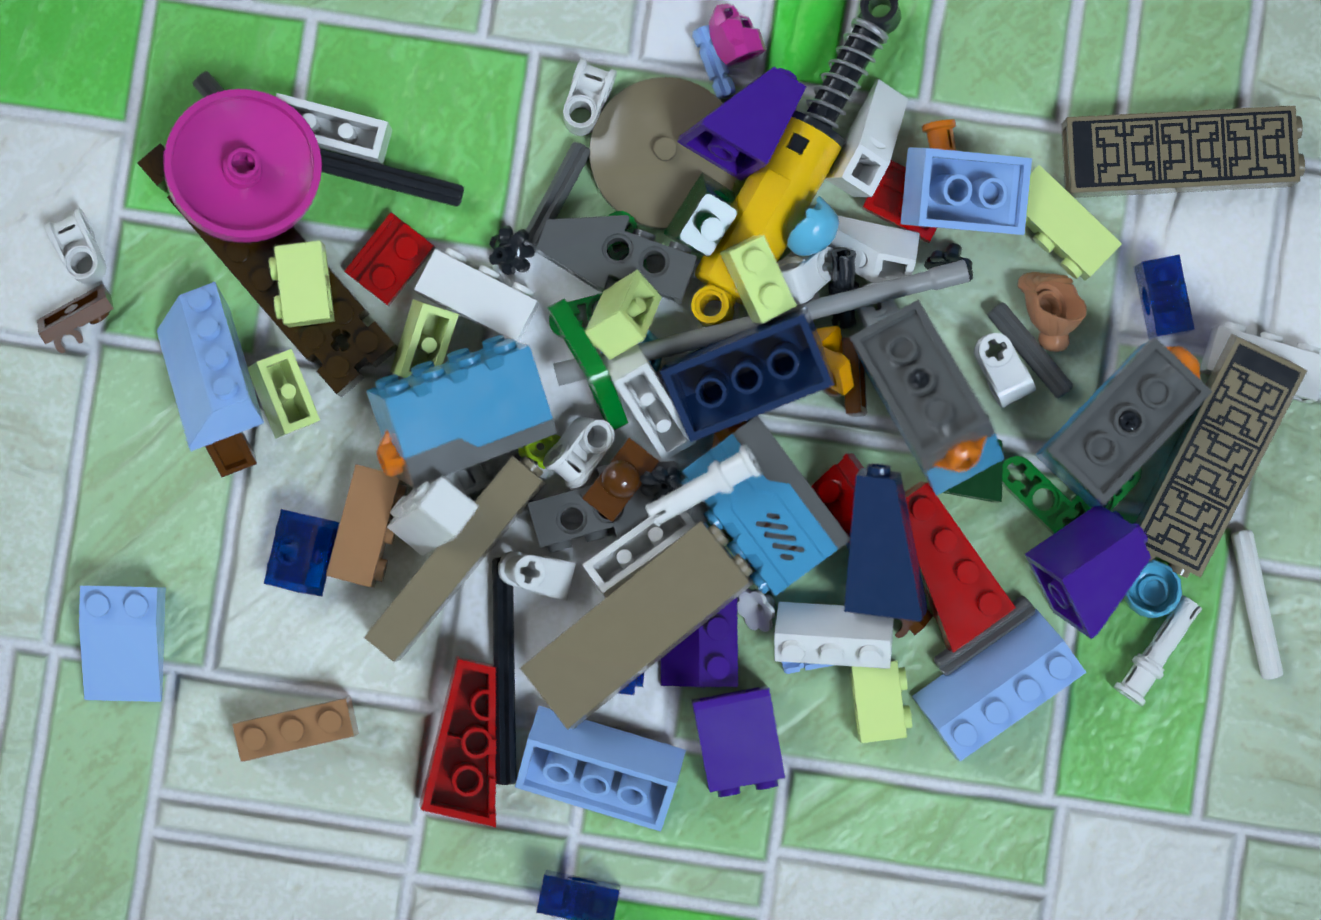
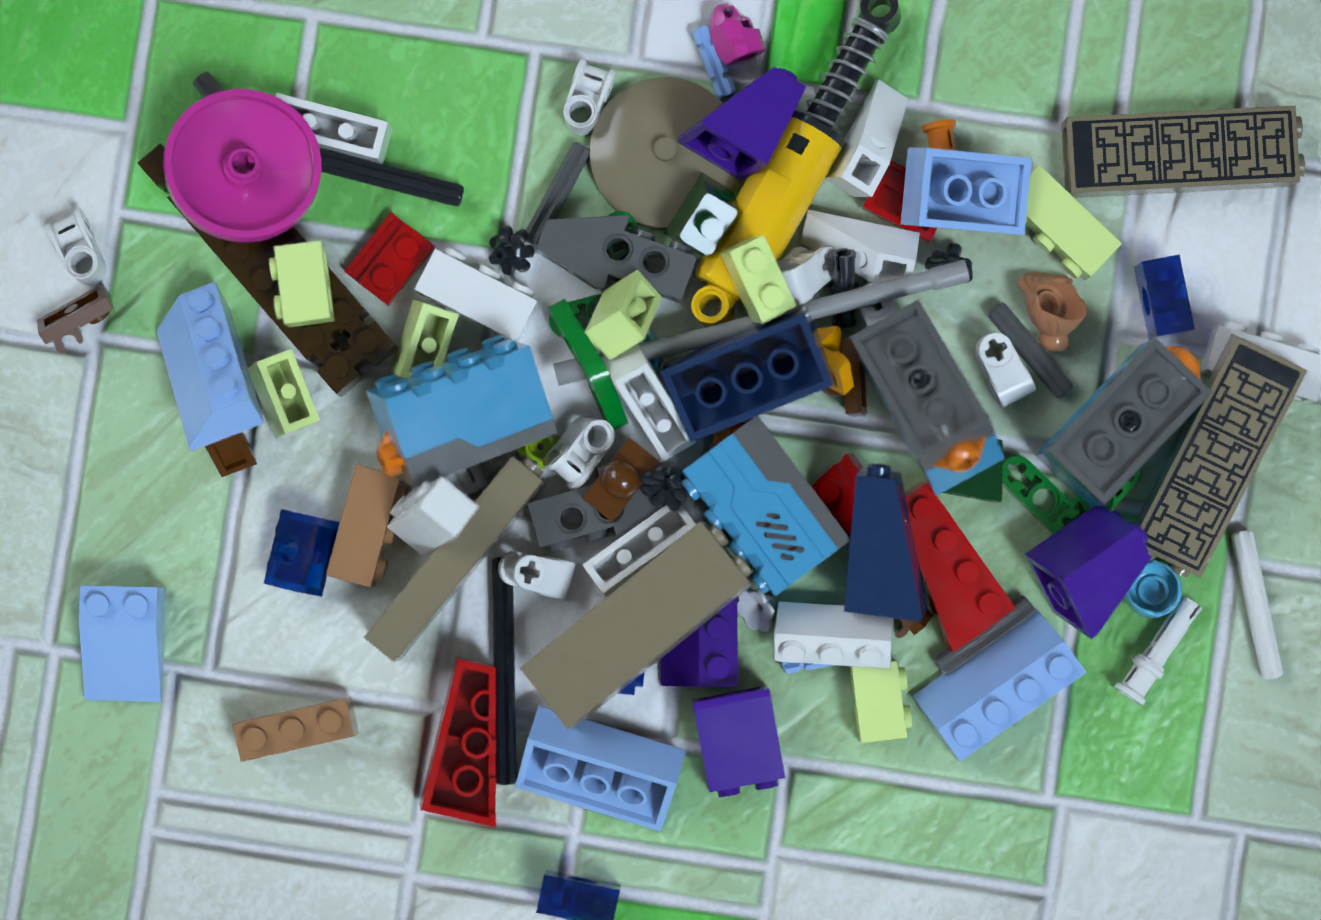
white pin [646,444,762,527] -> none
medium azure hair [787,196,839,256] -> none

